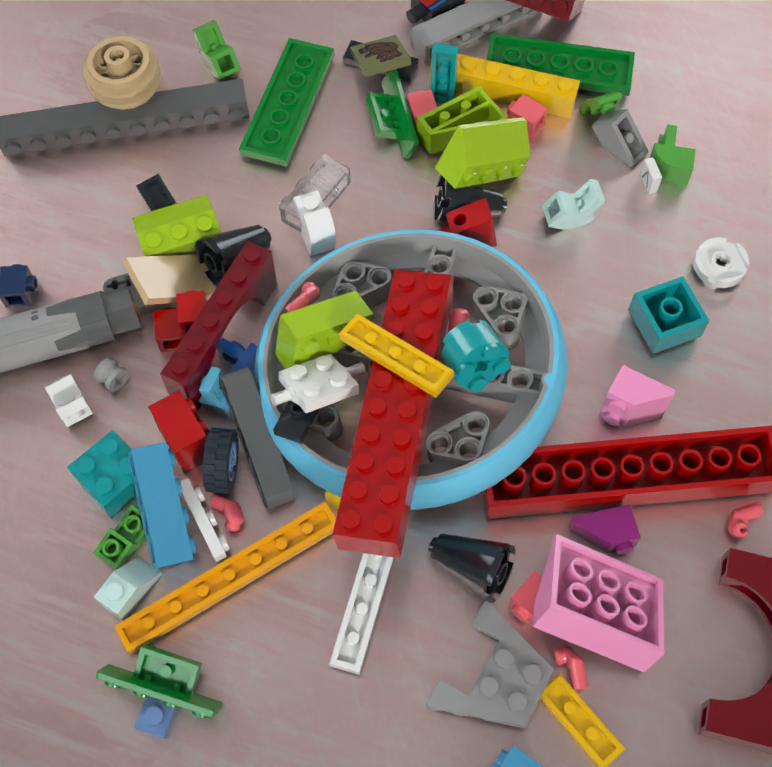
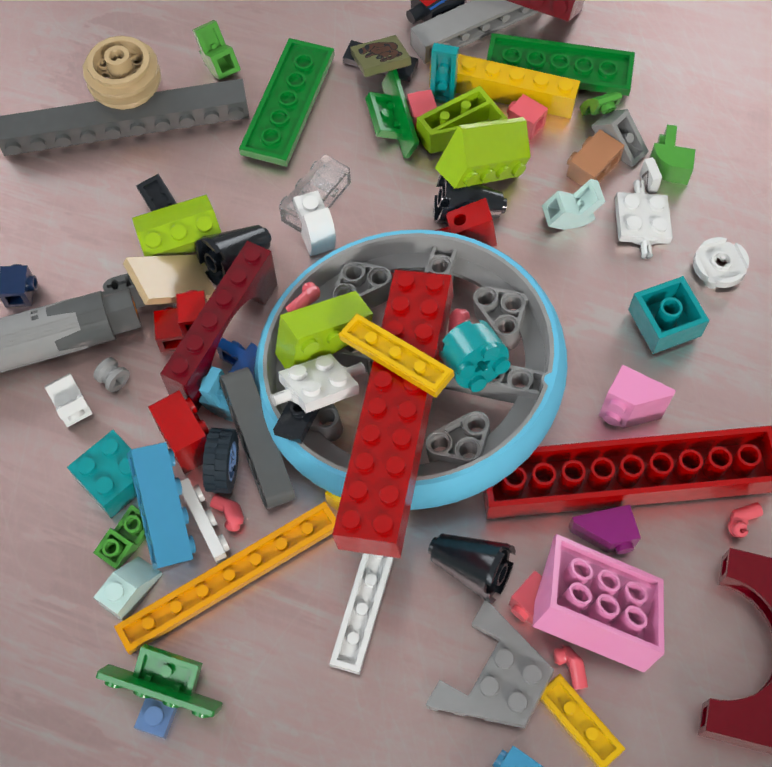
none -> nougat brick [566,130,625,186]
none -> white plate [614,179,673,259]

